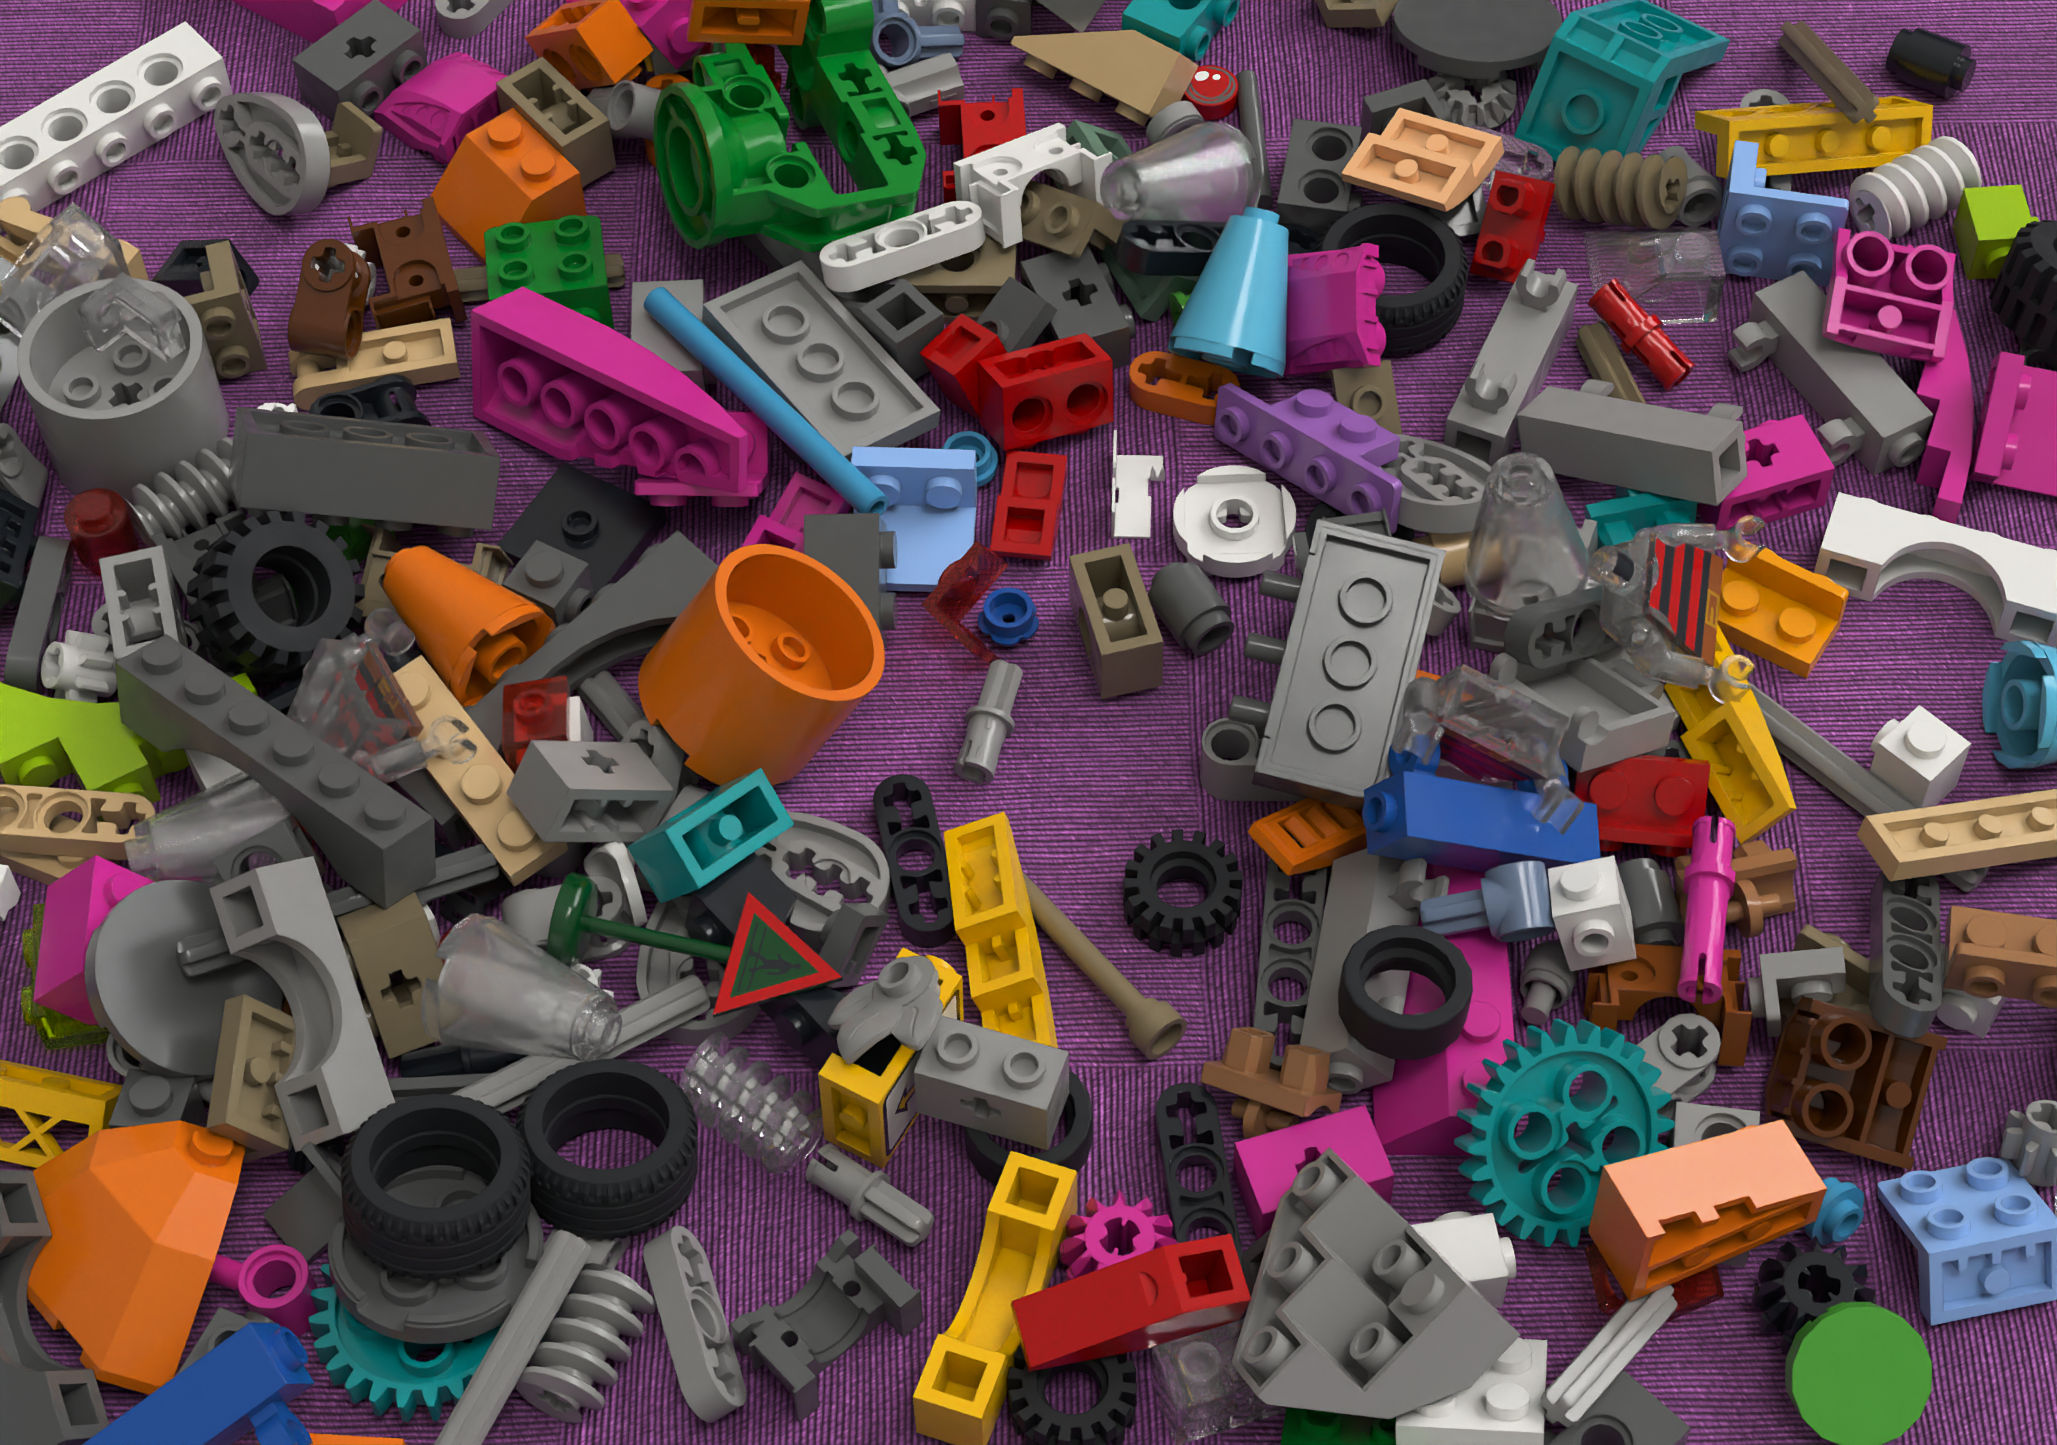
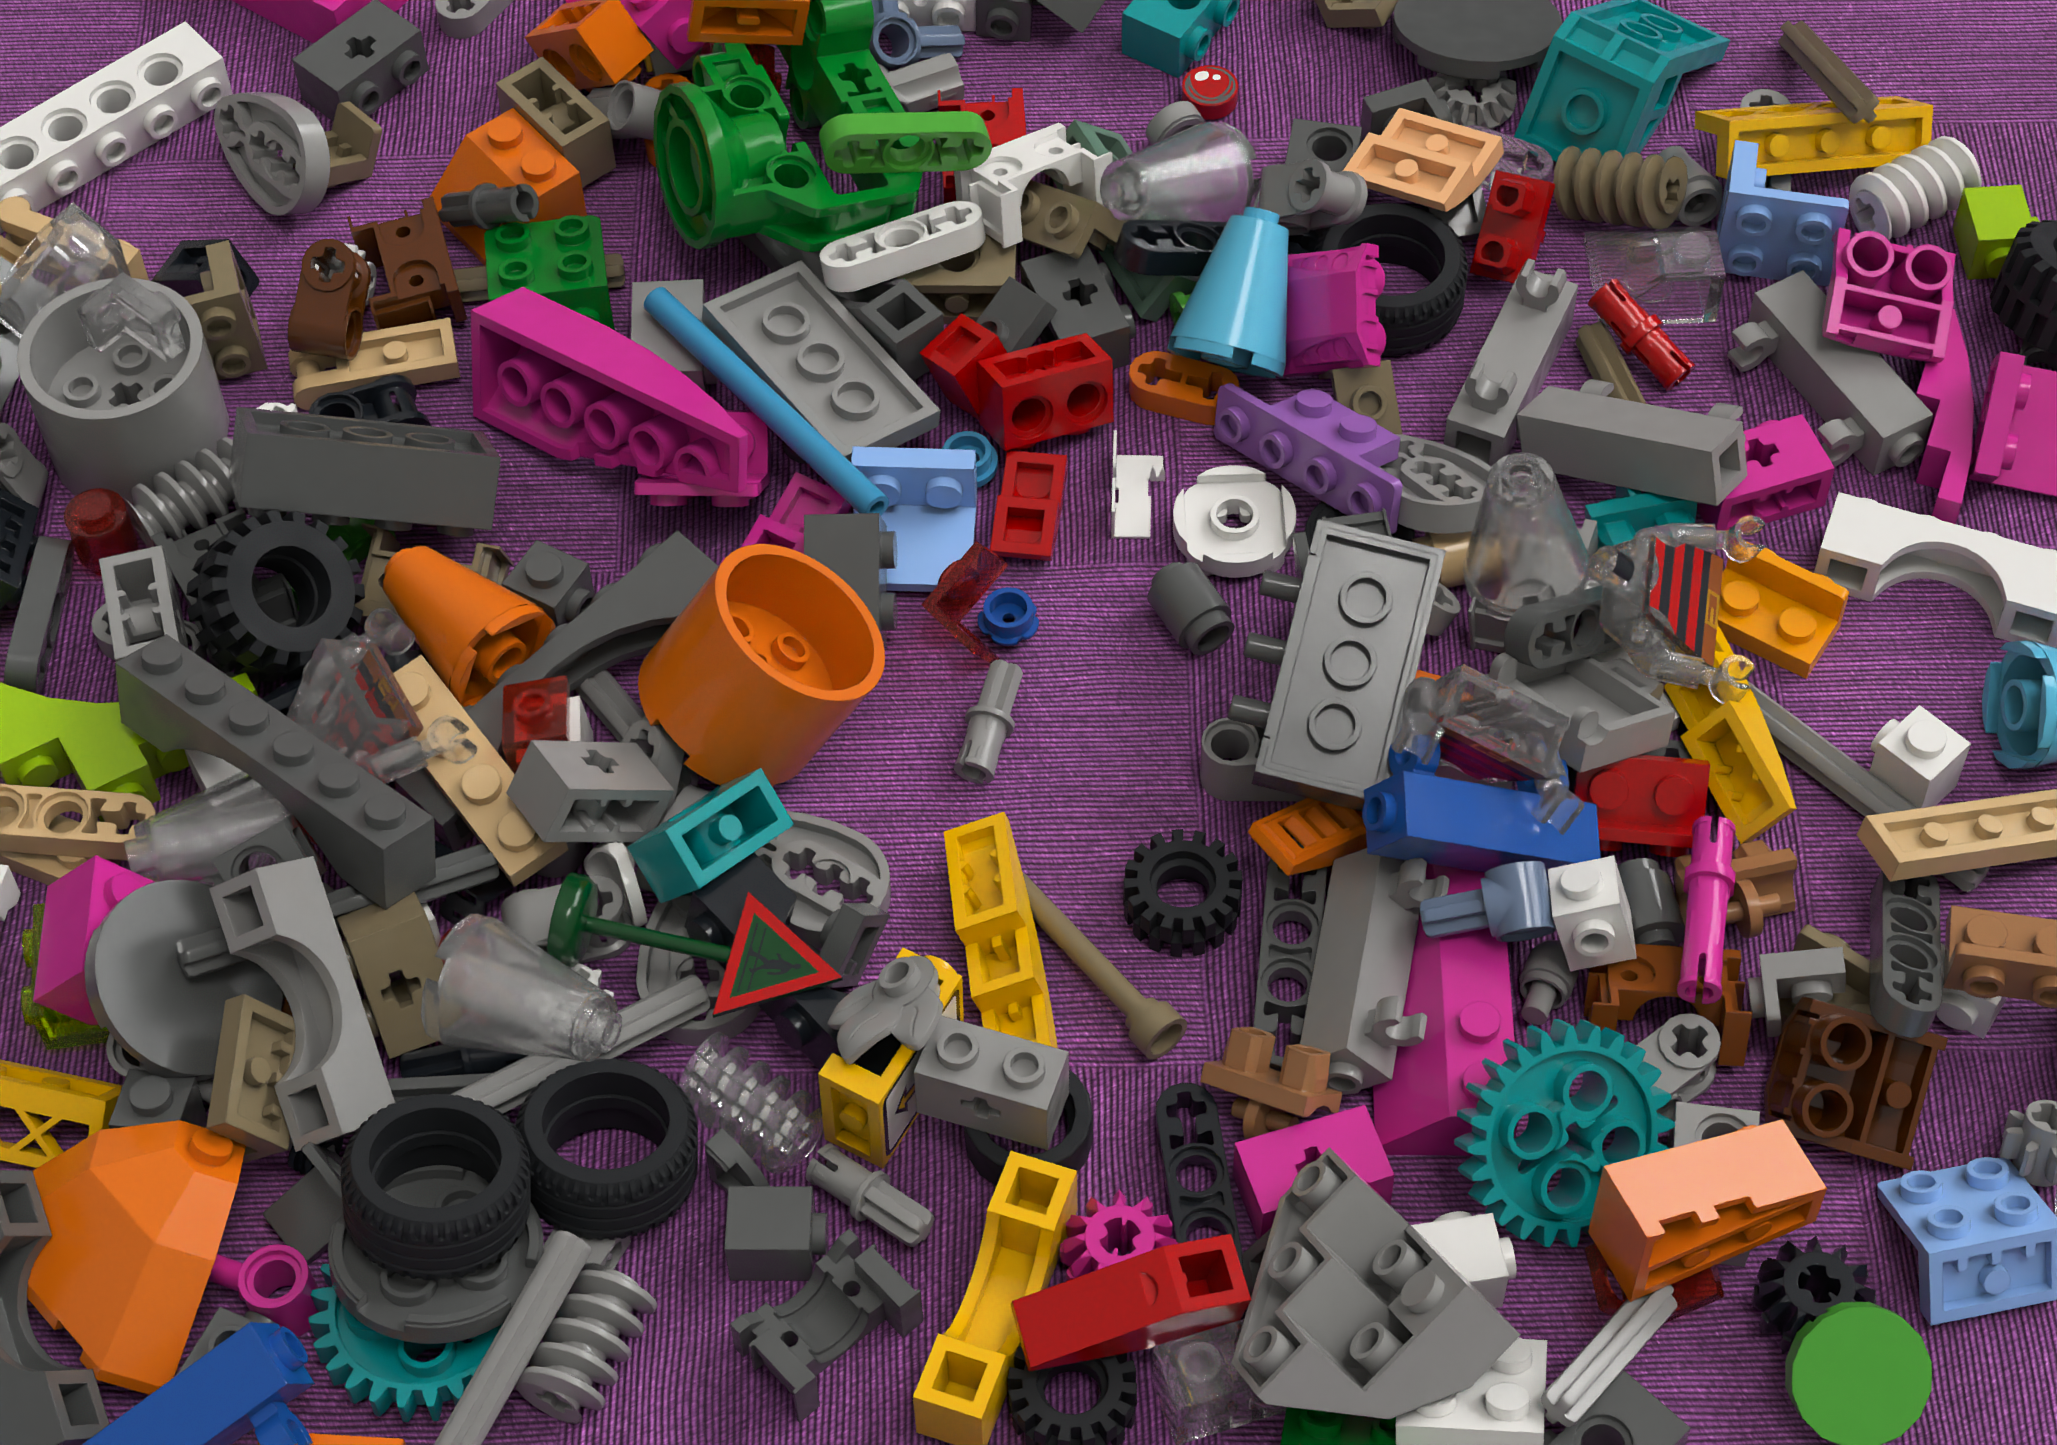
white gear [41,630,117,703] -> none
dark pink slope [374,52,507,164] -> none
black plate [497,462,667,594] -> none
light grey beam [643,1225,747,1423] -> none
black beam [873,774,956,948] -> none
tan slope [1010,30,1198,127] -> none
dark tan brick [1069,543,1163,699] -> none
dark grey bar [1235,70,1273,210] -> none
black tyre [1338,925,1473,1060] -> none
dark azure plate [1805,1177,1864,1245] -> none
black brick [1886,27,1976,99] -> none
none -> dark grey axle [438,183,539,230]
none -> dark grey tile [705,1128,770,1194]
none -> dark grey brick [724,1186,828,1281]
none -> bright green beam [819,111,992,174]
none -> light grey piece [1258,159,1368,236]

